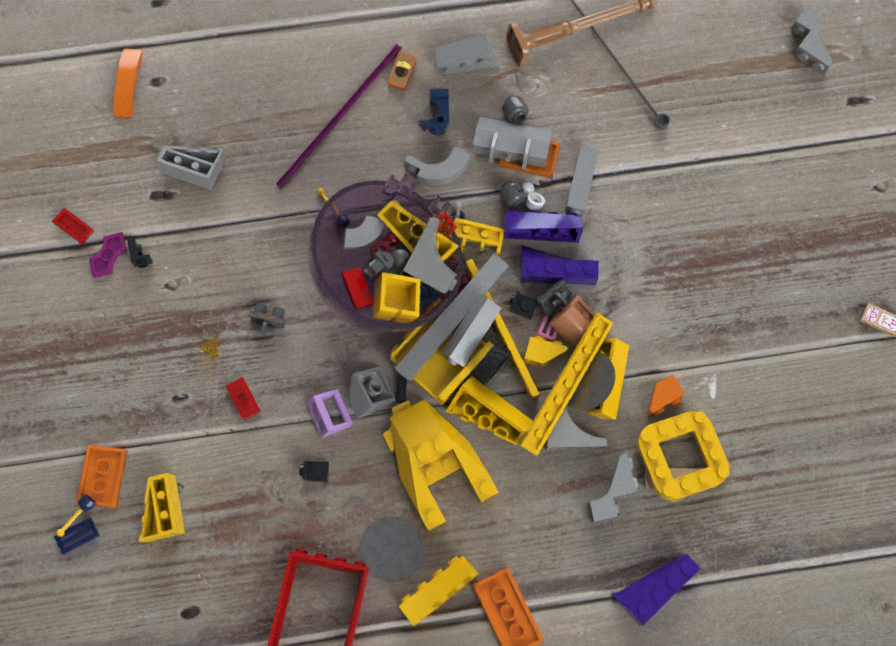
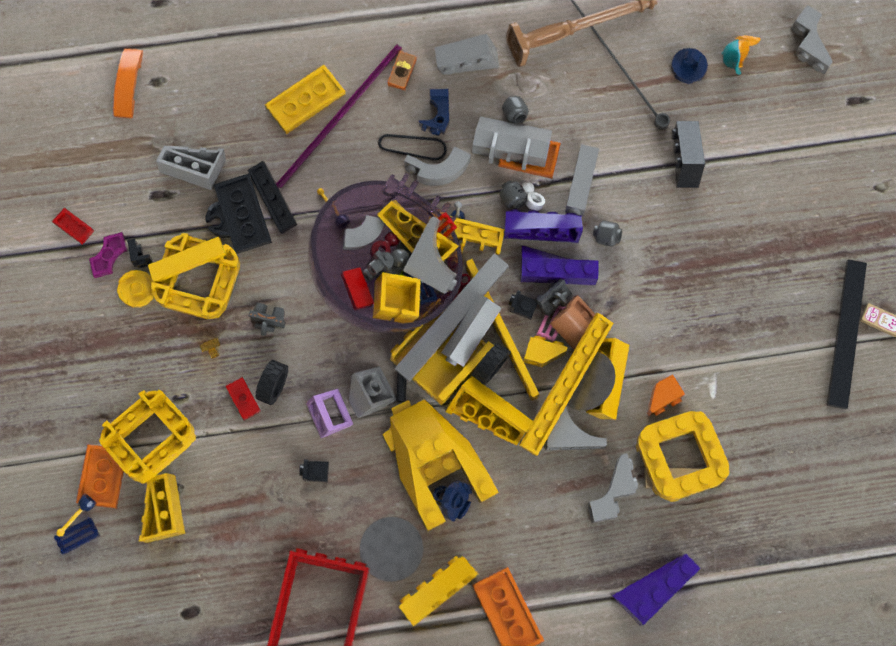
none -> yellow plate [99,389,196,484]
none -> yellow tile [117,270,154,308]
none -> yellow tile [148,236,226,283]
none -> yellow plate [151,233,240,319]
none -> black plate [205,173,272,254]
none -> black tile [247,161,298,234]
none -> black tyre [255,360,288,405]
none -> yellow tile [265,64,346,134]
none -> black piece [378,134,447,160]
none -> dark blue tile [433,481,472,521]
none -> dark grey head [593,220,622,247]
none -> dark blue tile [671,48,708,84]
none -> wedge [671,121,705,188]
none -> hair [721,35,761,75]
none -> black tile [827,259,867,409]

